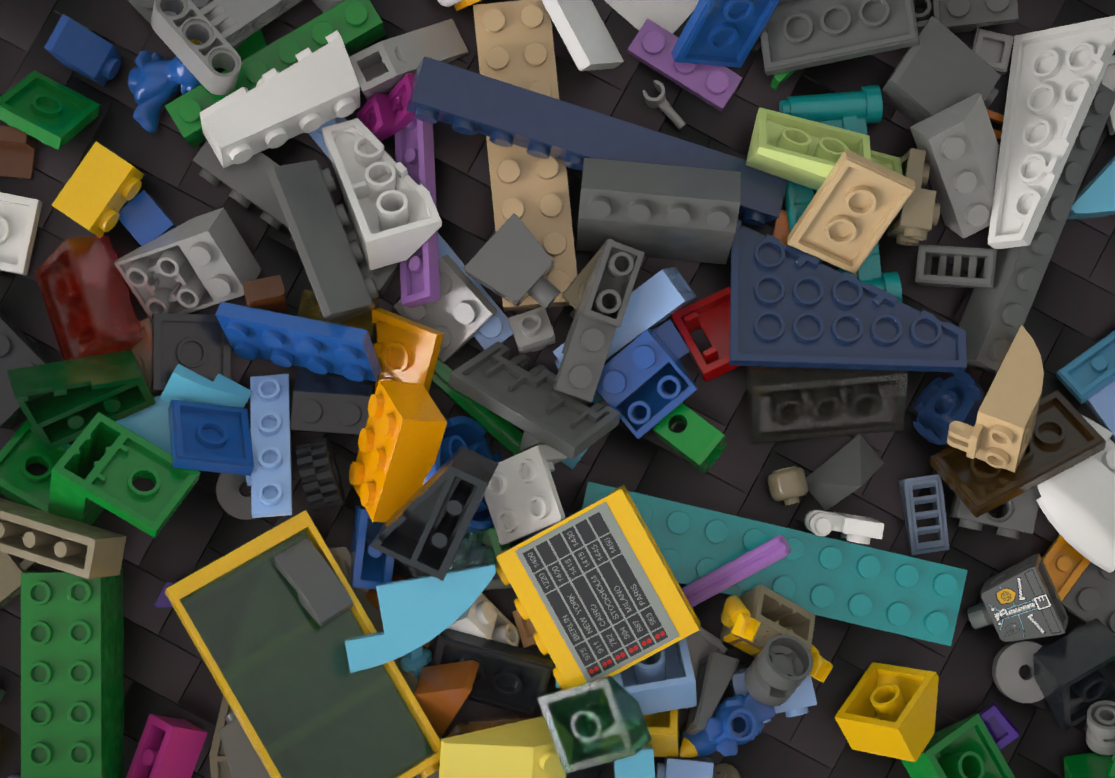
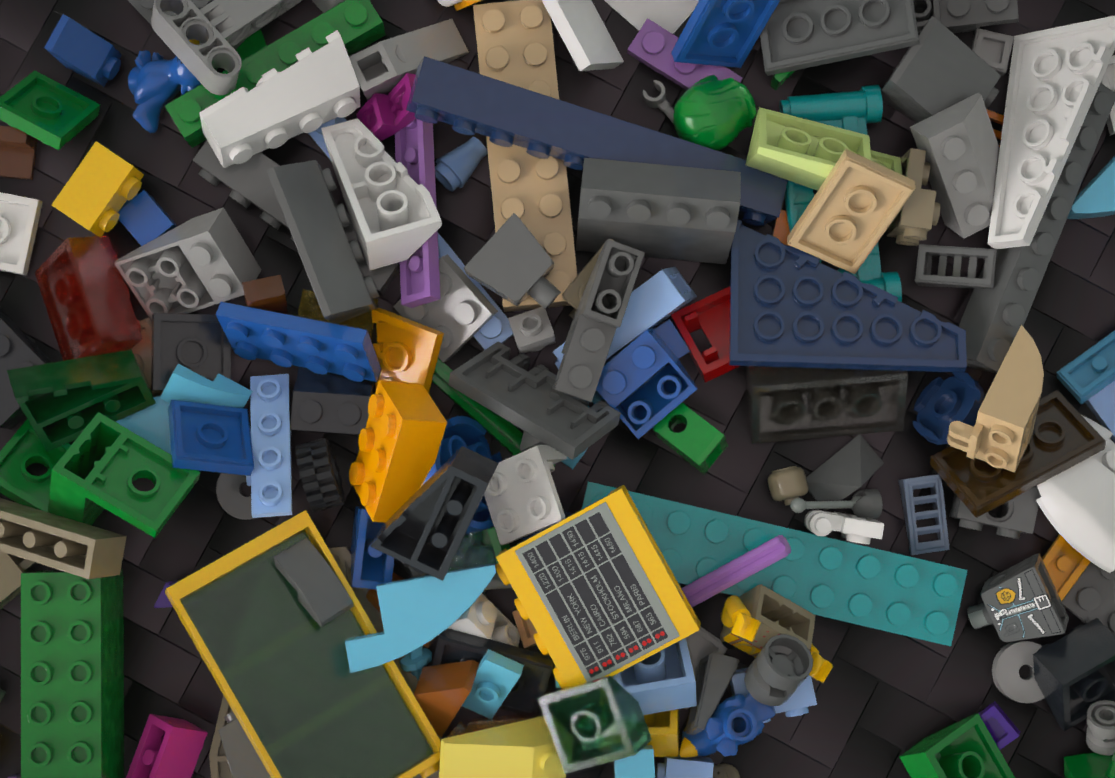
yellow slope [835,662,939,762] -> none
none -> medium blue cone [435,137,488,192]
none -> medium azure plate [462,649,524,719]
none -> green hair [673,75,757,151]
none -> hinge [790,489,883,519]

